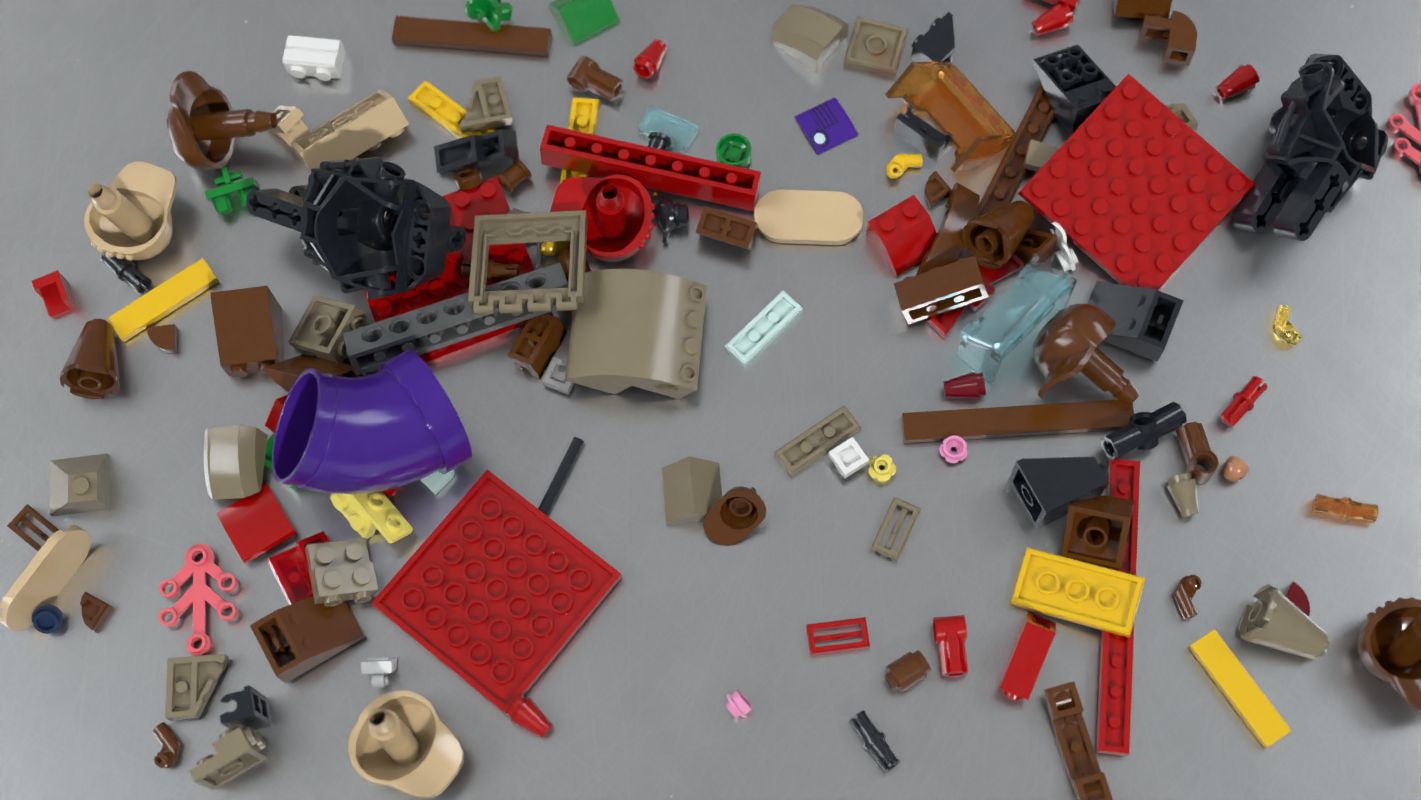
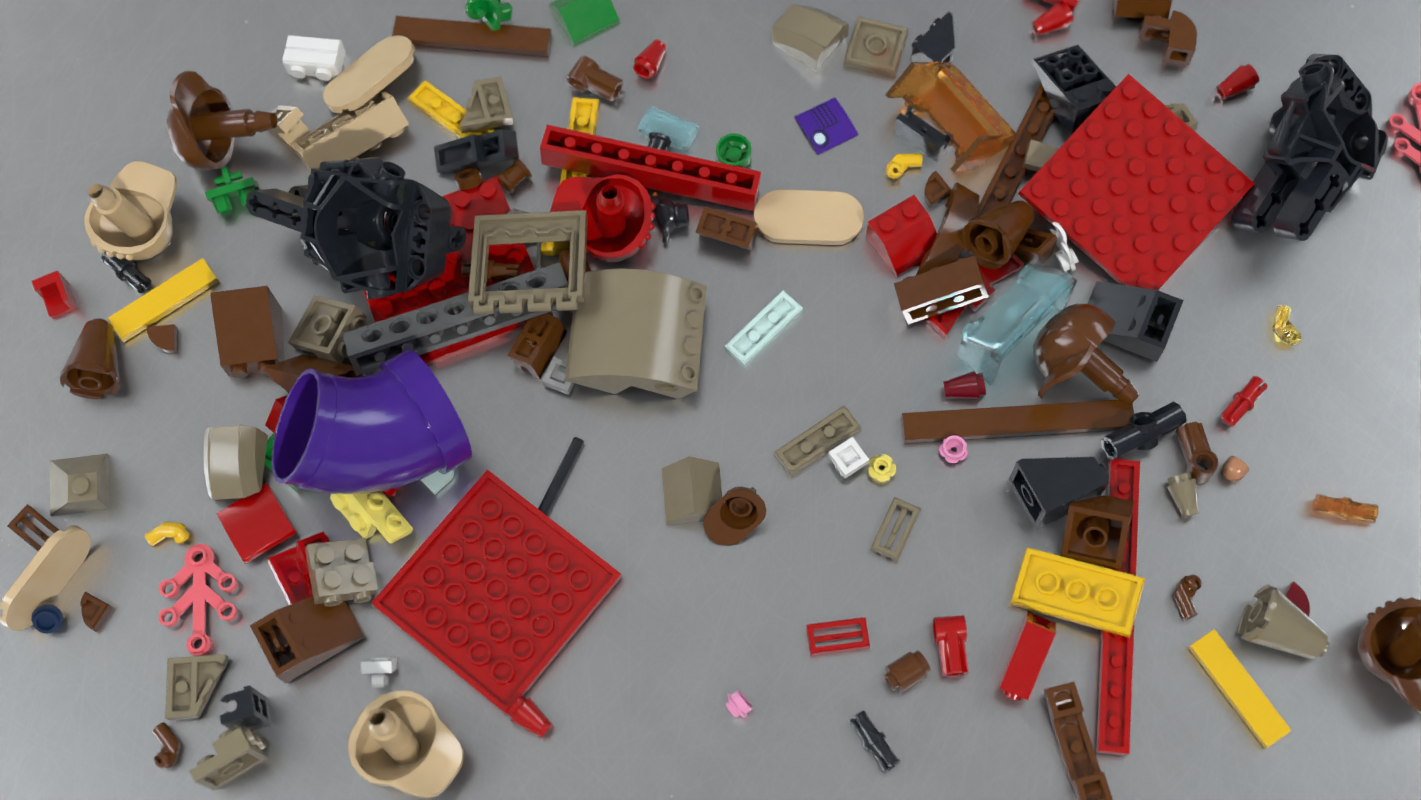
none -> yellow arm [144,521,190,547]
none -> tan tile [323,36,415,113]

